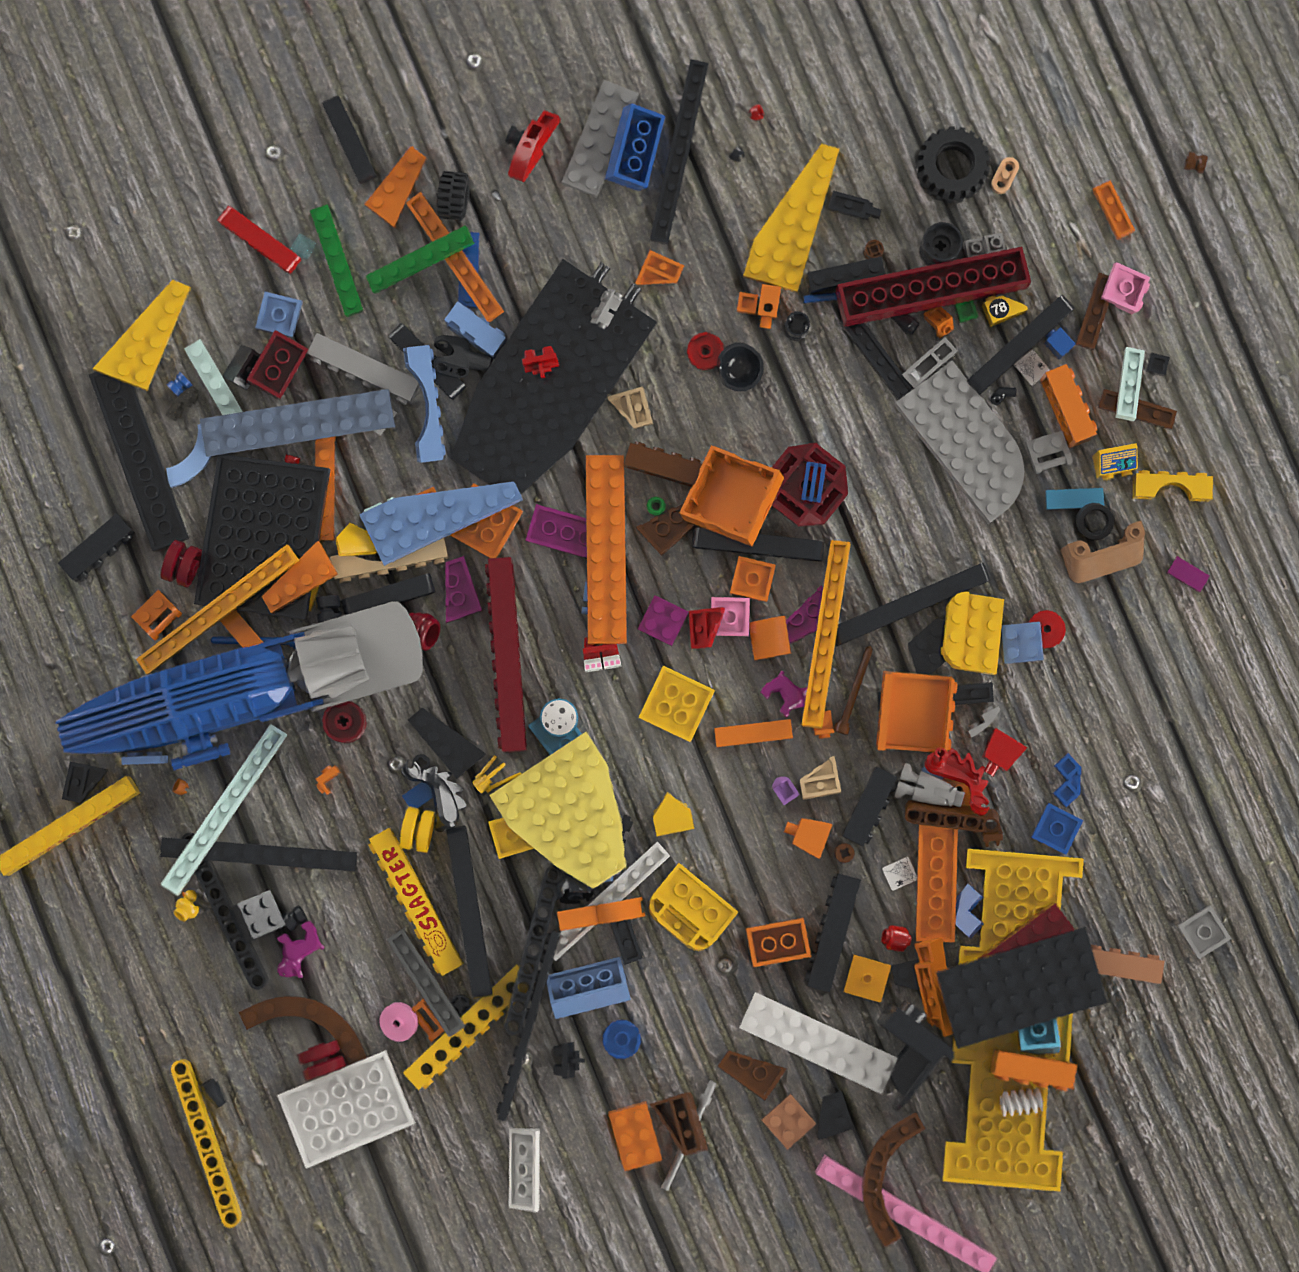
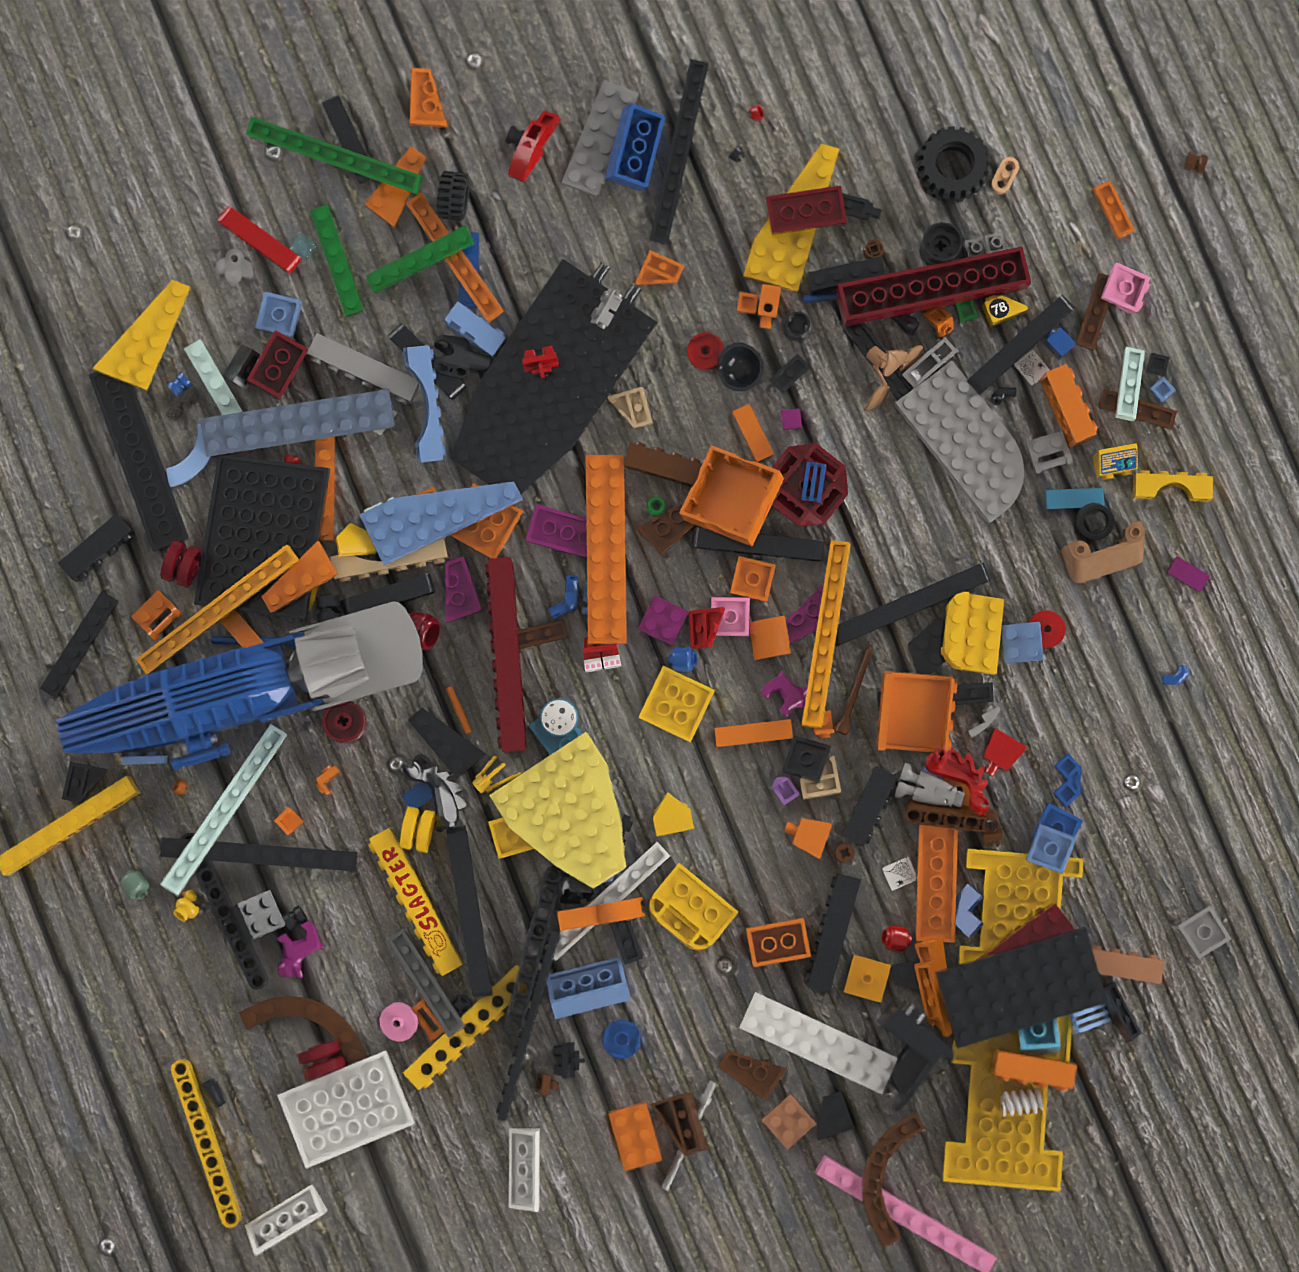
none -> black plate [40,591,119,699]
none -> sand green head [120,870,149,899]
none -> light grey plate [216,249,254,287]
none -> green plate [245,117,423,194]
none -> white slope [245,1185,327,1255]
none -> orange panel [274,807,304,835]
none -> orange wing [409,68,448,128]
none -> orange piece [445,686,473,734]
none -> reddish brown tile [518,619,569,649]
none -> reddish brown tile [535,1072,559,1095]
none -> blue arm [548,575,579,619]
none -> blue head [668,647,697,672]
none -> orange tile [732,404,774,462]
none -> dark red plate [766,185,847,235]
none -> black plate [770,354,811,394]
none -> magenta tile [781,409,802,430]
none -> black plate [782,735,831,783]
none -> medium nougat plant [863,345,923,411]
none -> medium blue plate [1026,824,1077,874]
none -> light blue tile [1070,1004,1111,1033]
none -> black plate [1103,982,1141,1043]
none -> medium blue tile [1148,376,1176,404]
none -> blue arm [1162,665,1189,685]

